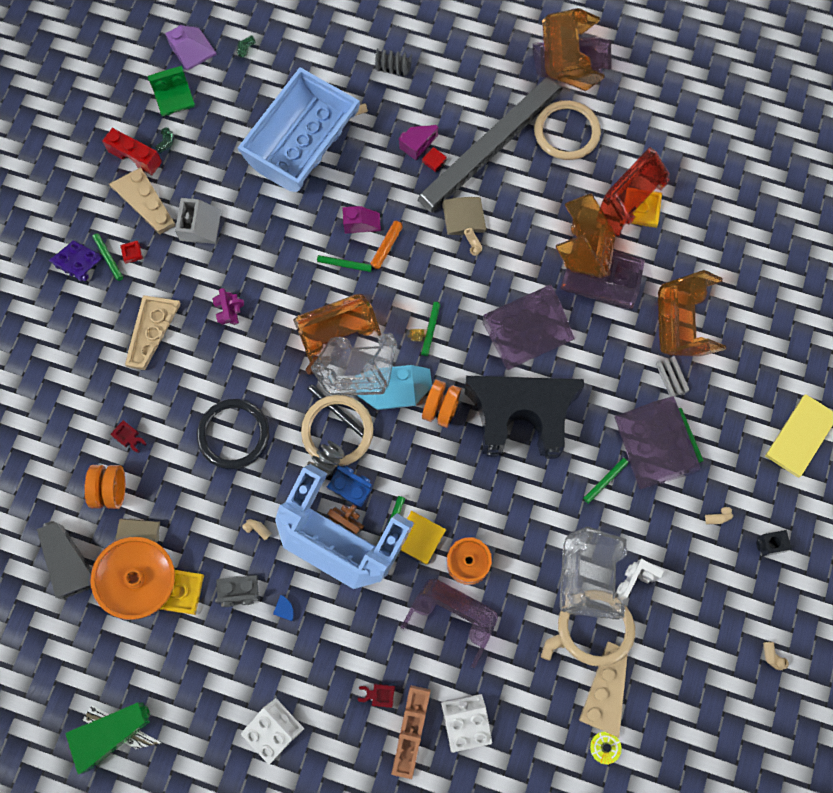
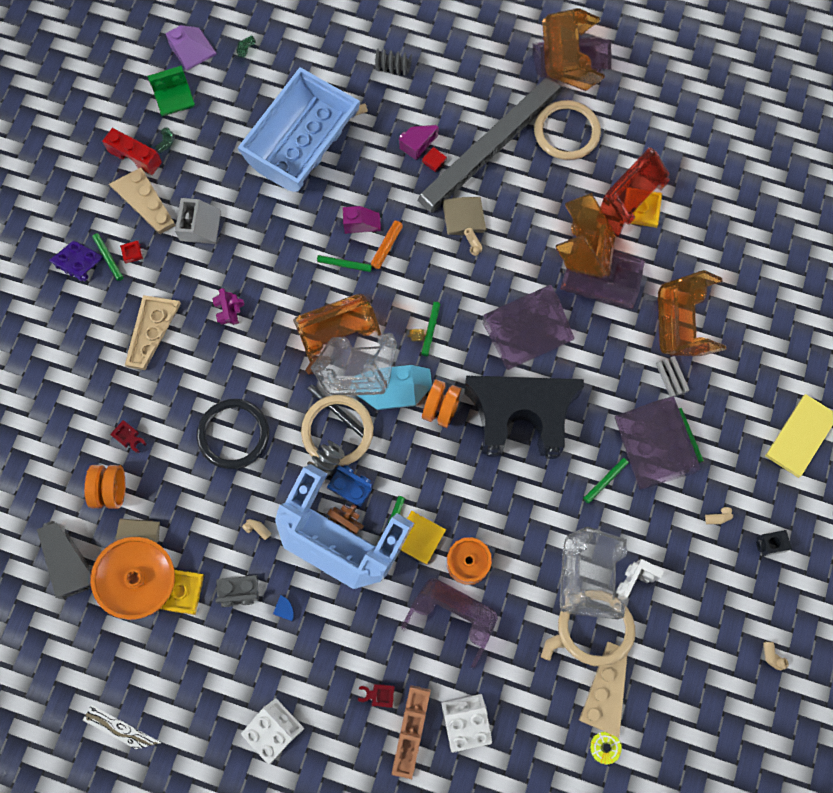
green slope [65,702,150,775] -> none

